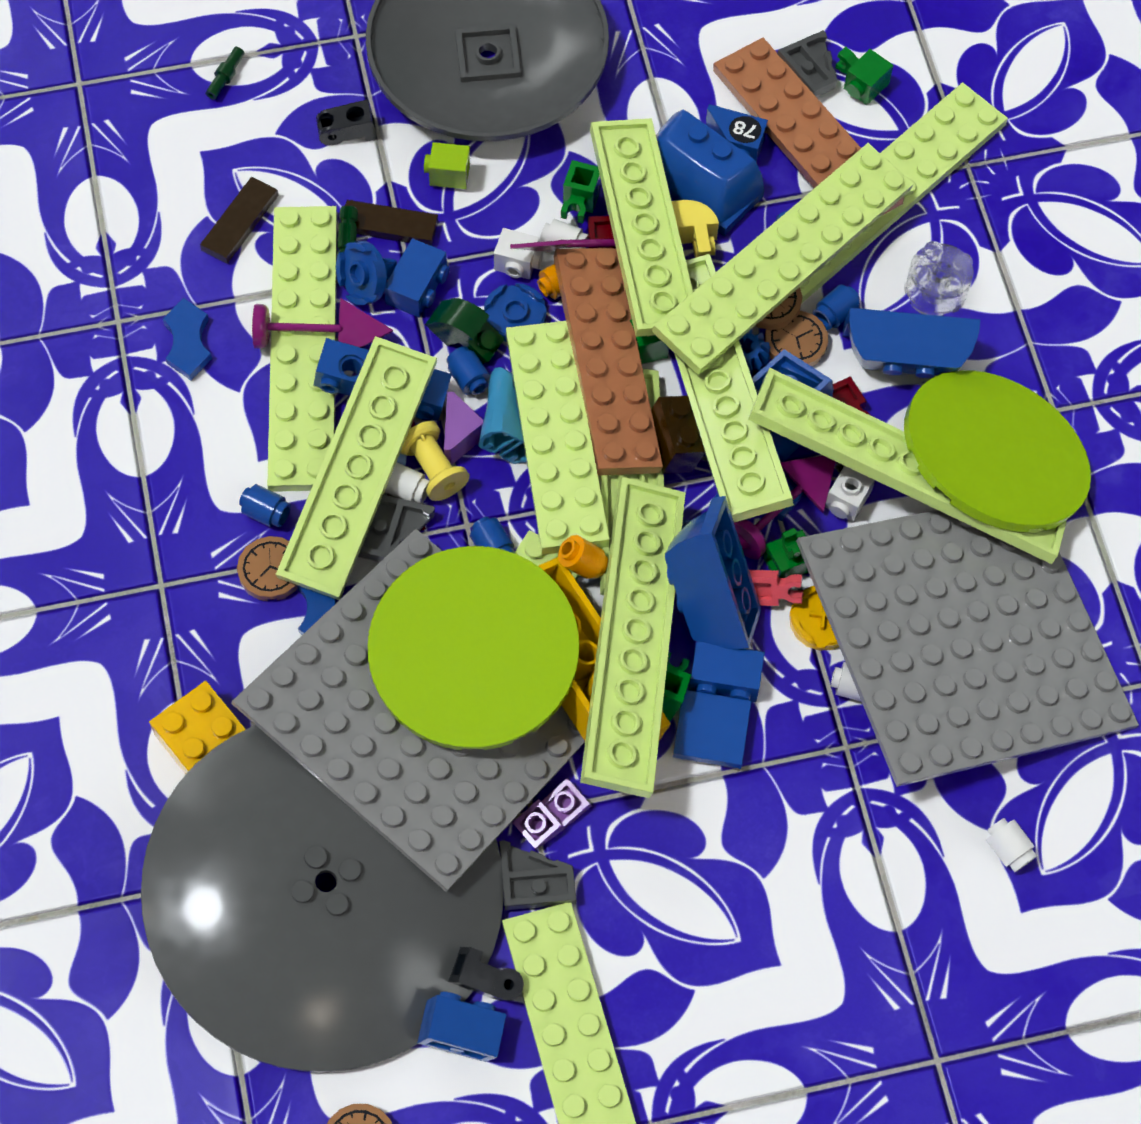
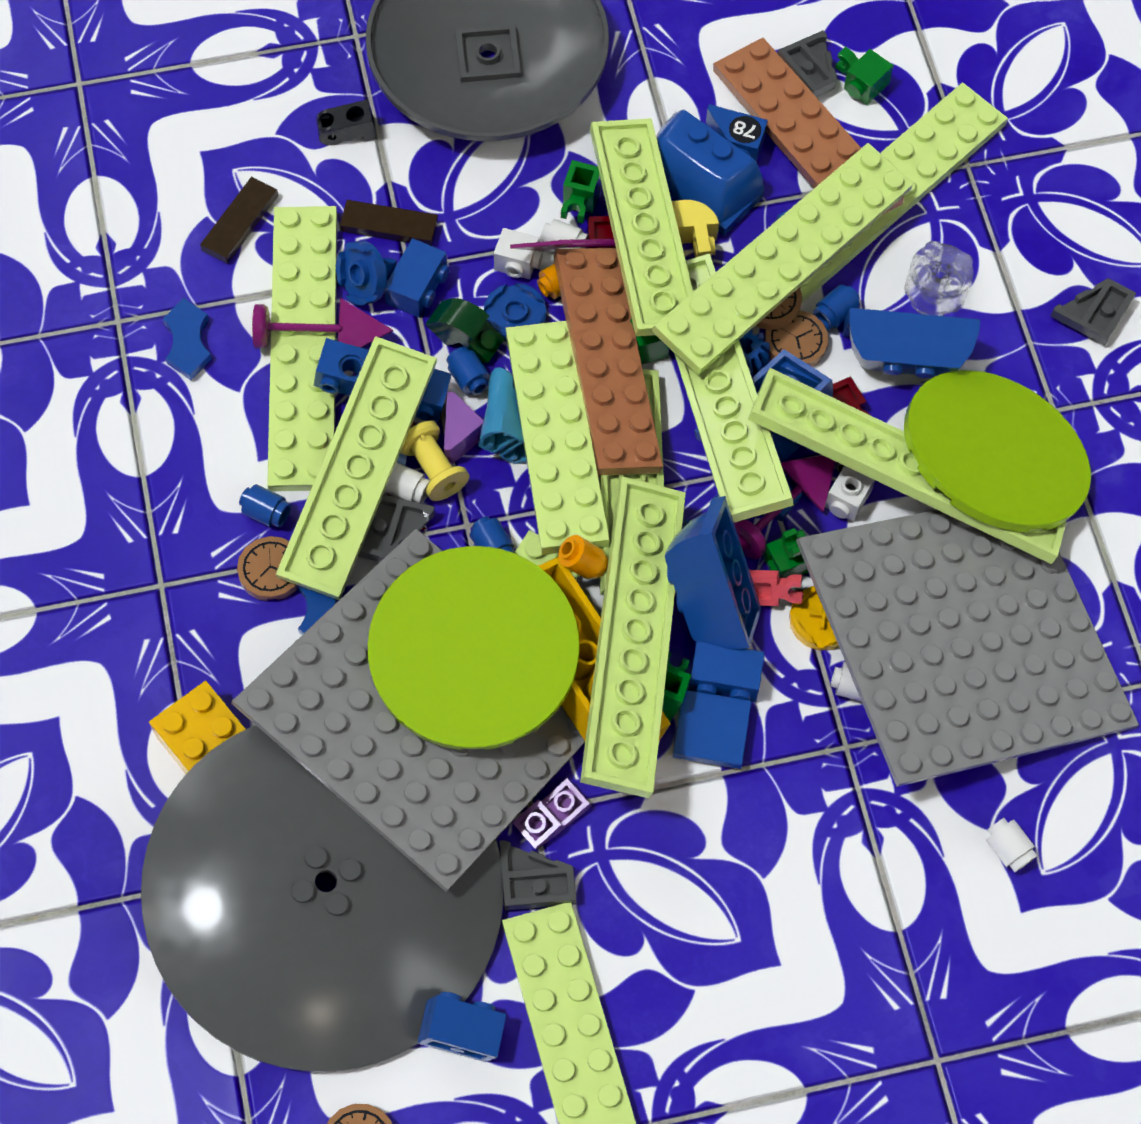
dark green bar [205,46,245,100] -> none
dark green axle [337,206,358,256] -> none
lime brick [424,142,470,189] -> none
black leg [448,947,524,1001] -> none
dark brown brick [651,396,705,474] -> none
none -> dark grey wing [1051,278,1136,345]

